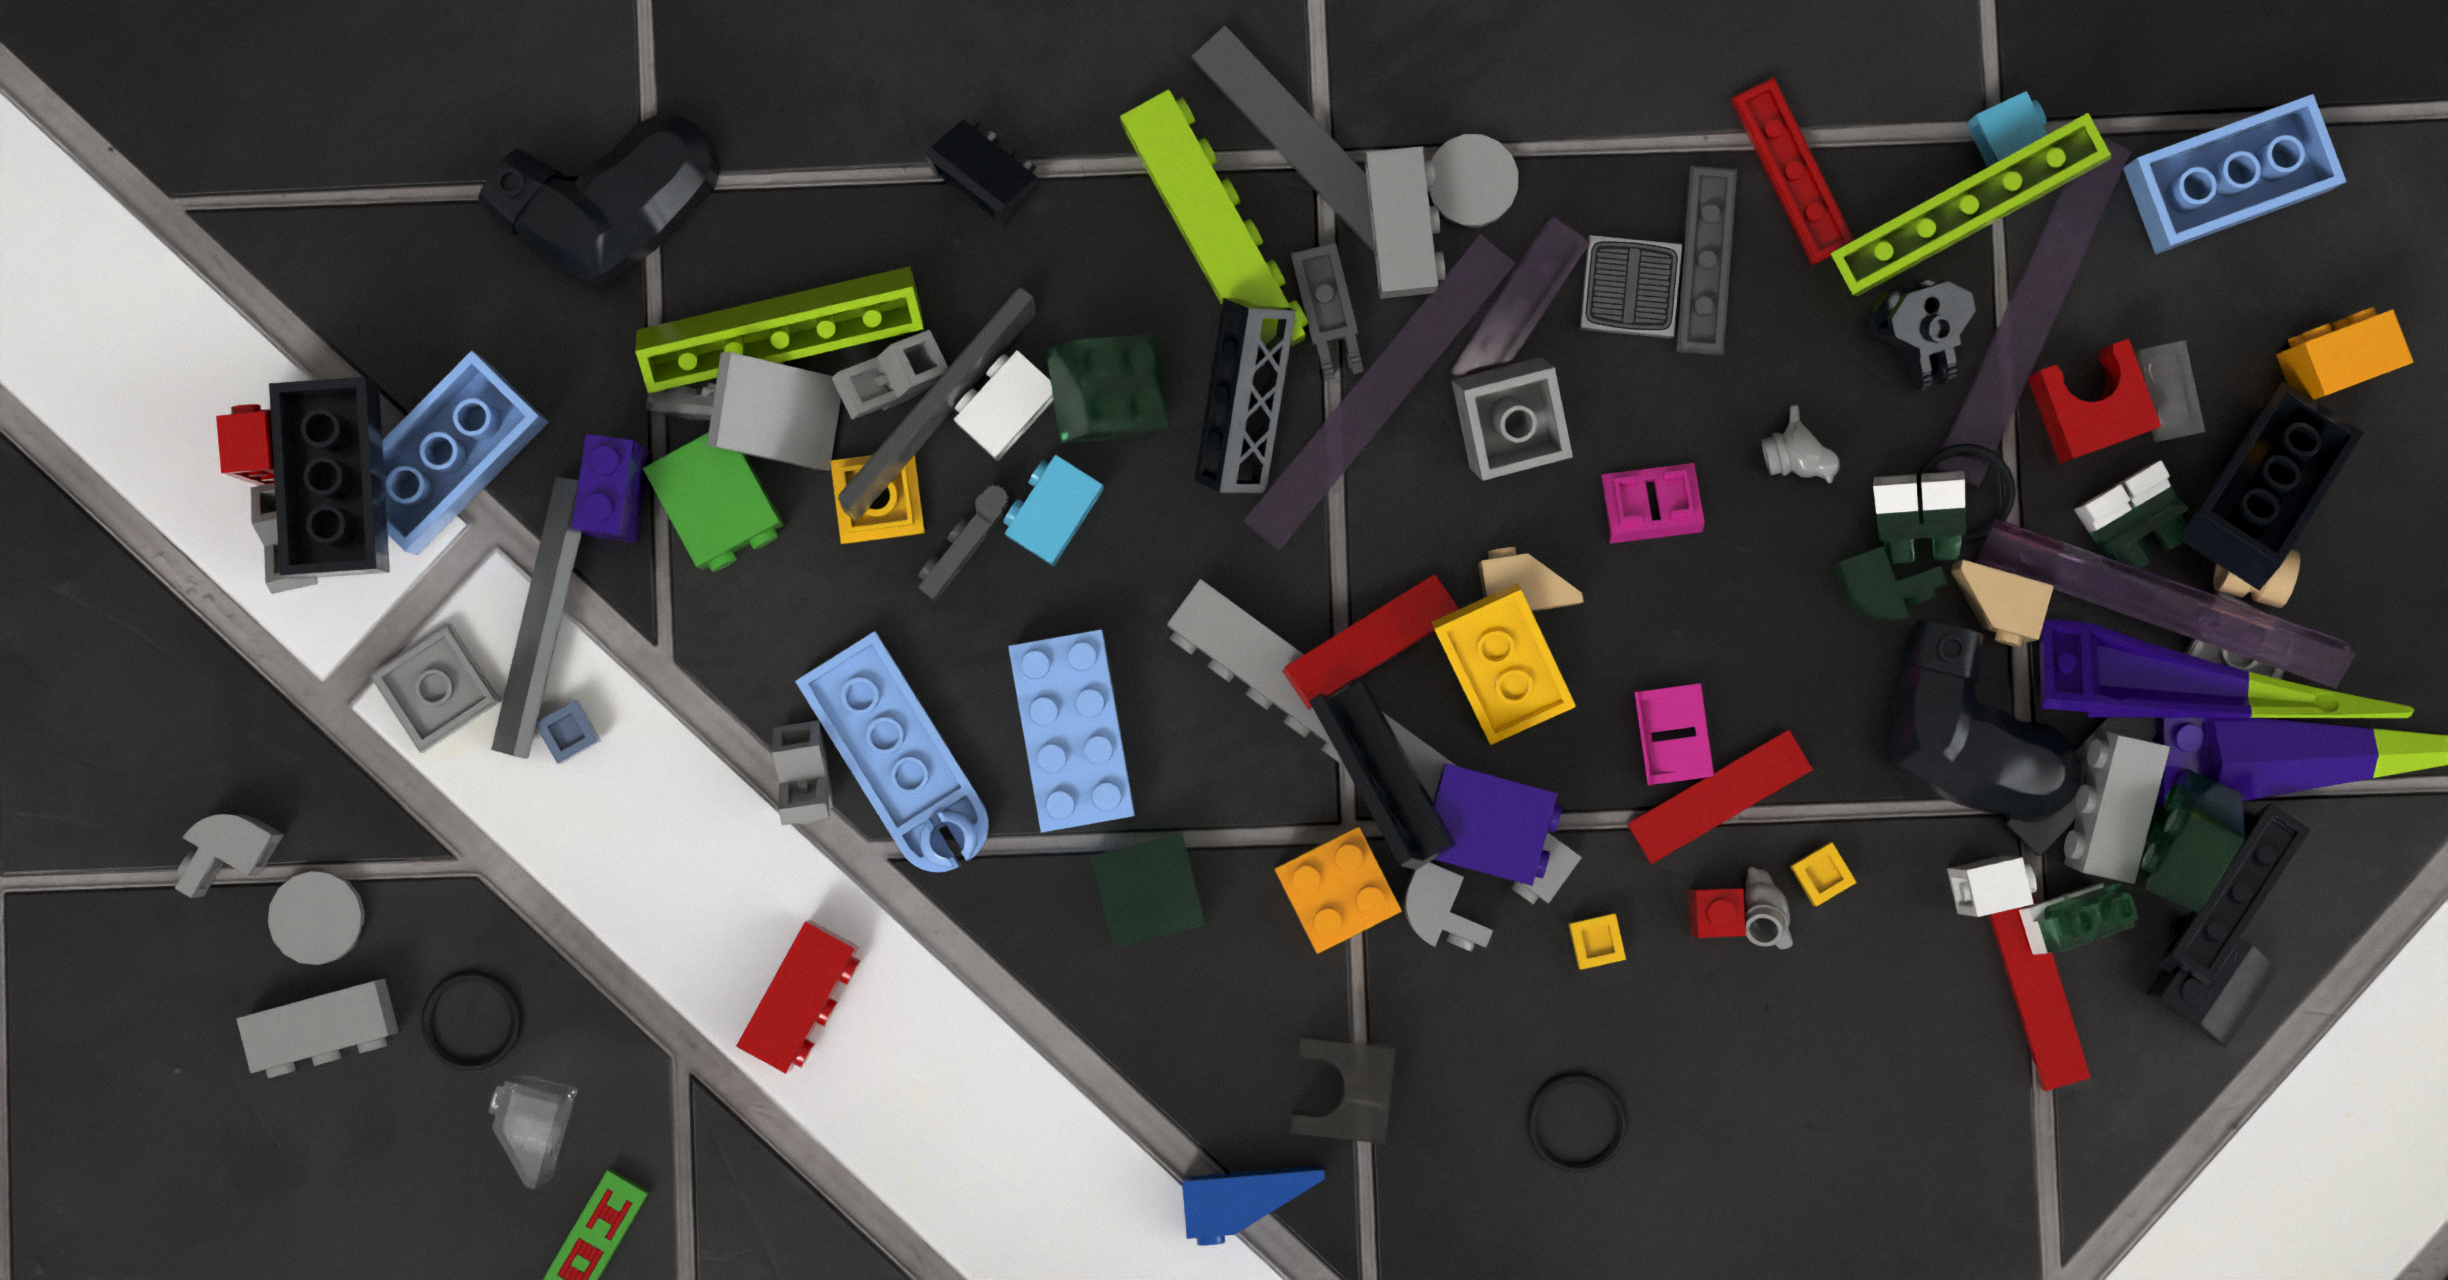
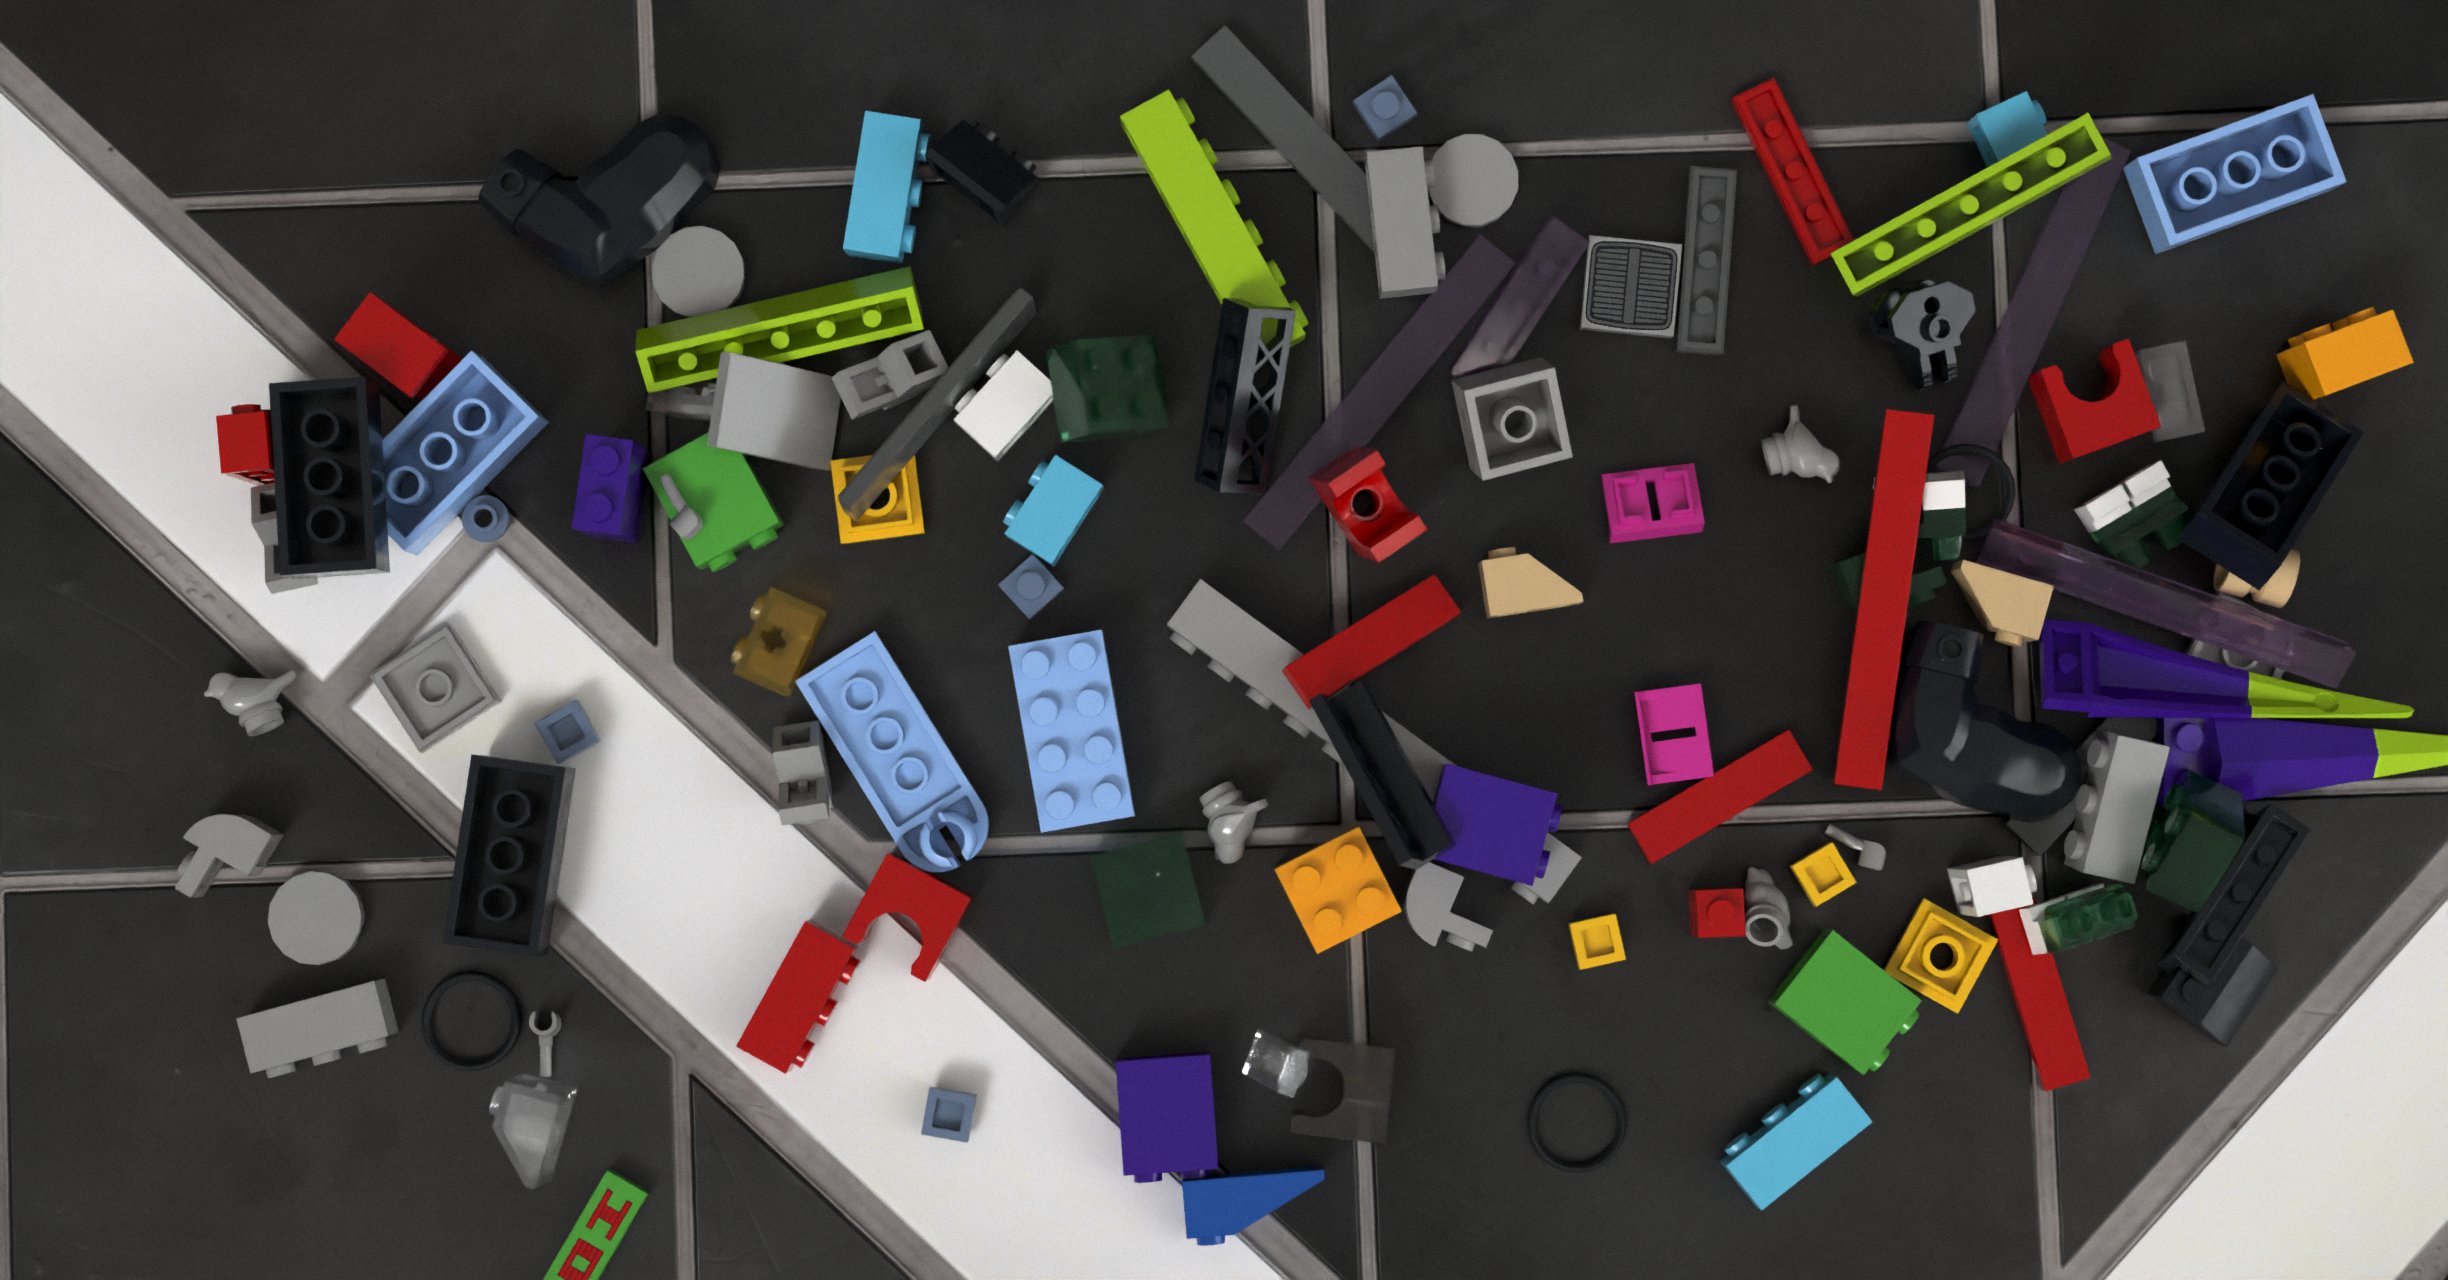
dark grey tile [491,477,582,759] -> none
dark grey hinge [918,484,1010,602] -> none
dark grey hinge [1290,243,1363,381] -> none
yellow plate [1432,583,1576,745] -> none
none -> light grey animal [204,670,297,736]
none -> red piece [334,292,463,401]
none -> black brick [443,754,576,957]
none -> sand blue plate [462,495,510,542]
none -> light grey hand [529,1011,562,1077]
none -> light grey tile [652,226,746,318]
none -> light grey hand [659,474,703,541]
none -> clear yellow brick [731,587,827,697]
none -> red piece [842,852,974,982]
none -> medium azure brick [843,111,931,264]
none -> sand blue plate [921,1086,977,1143]
none -> sand blue plate [998,554,1064,620]
none -> dark purple brick [1115,1051,1218,1183]
none -> light grey animal [1199,781,1268,864]
none -> clear plate [1242,1029,1310,1098]
none -> red piece [1308,445,1428,563]
none -> sand blue plate [1352,75,1417,142]
none -> medium azure brick [1720,1074,1873,1211]
none -> bright green brick [1767,928,1922,1075]
none -> light grey hand [1824,824,1886,871]
none -> red tile [1833,409,1934,790]
none -> yellow piece [1883,898,1998,1014]

